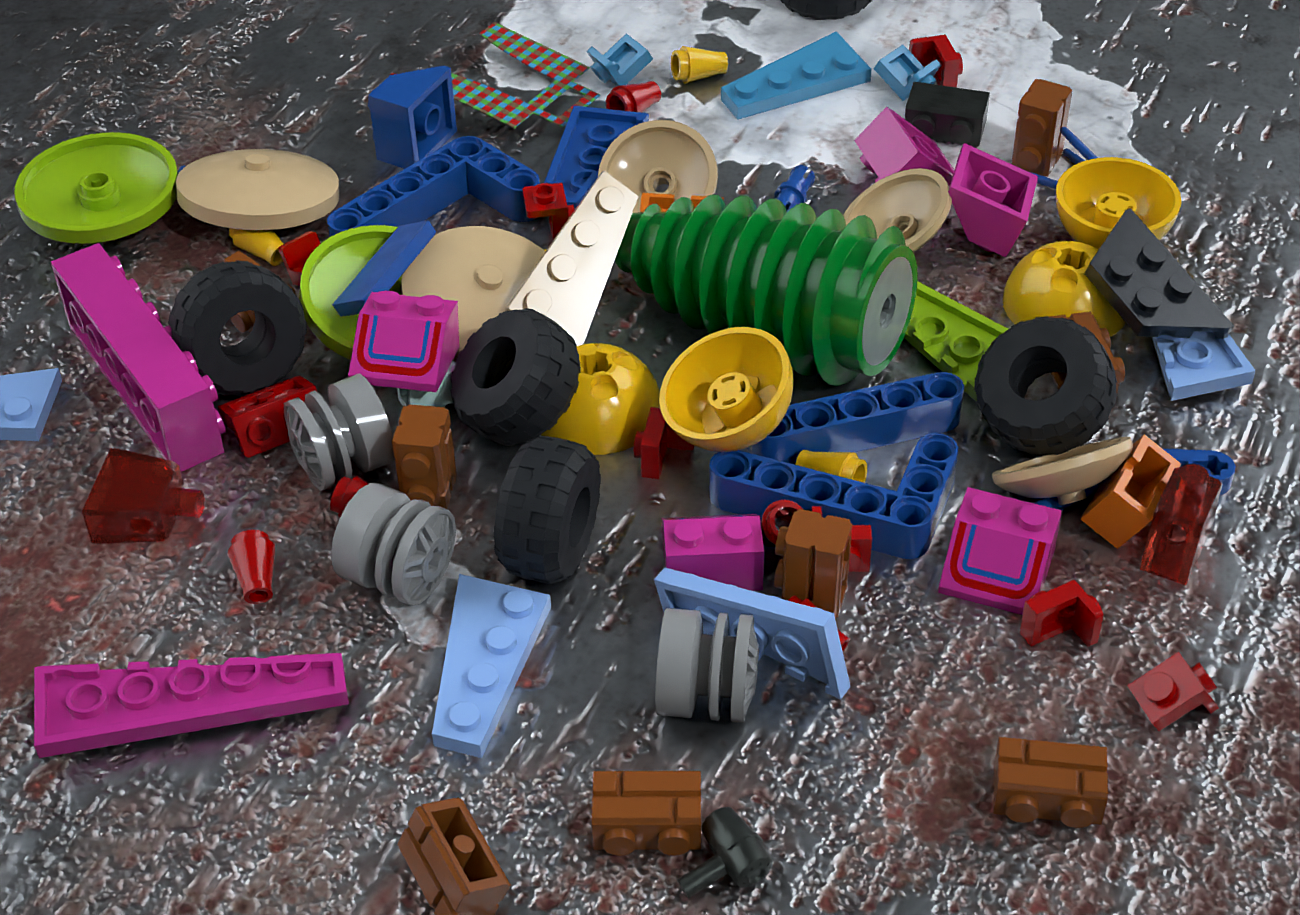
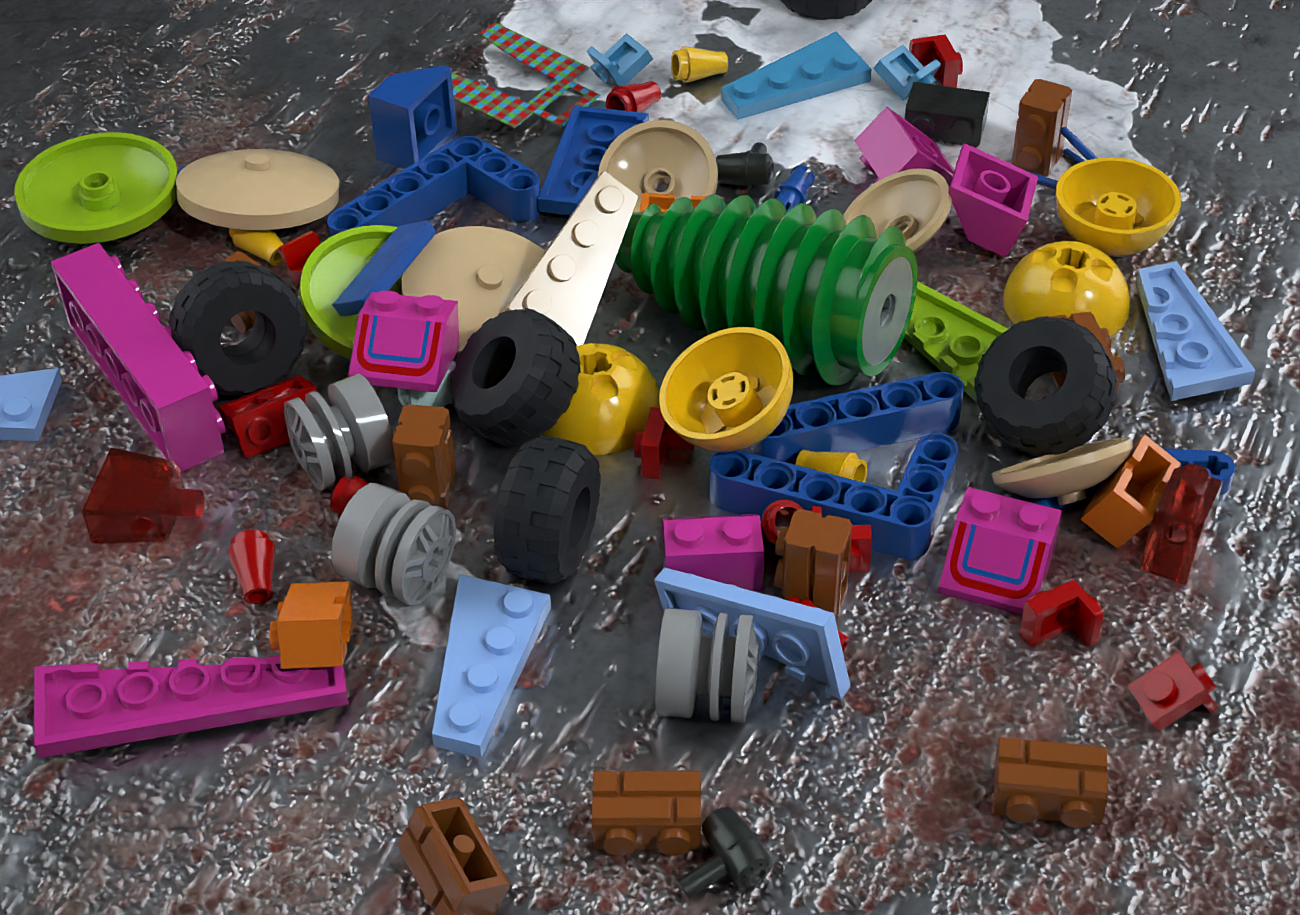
red bracket [523,183,575,240] -> none
black wing [1084,208,1234,339] -> none
none -> orange brick [270,581,354,669]
none -> pearl dark grey piece [716,142,774,188]

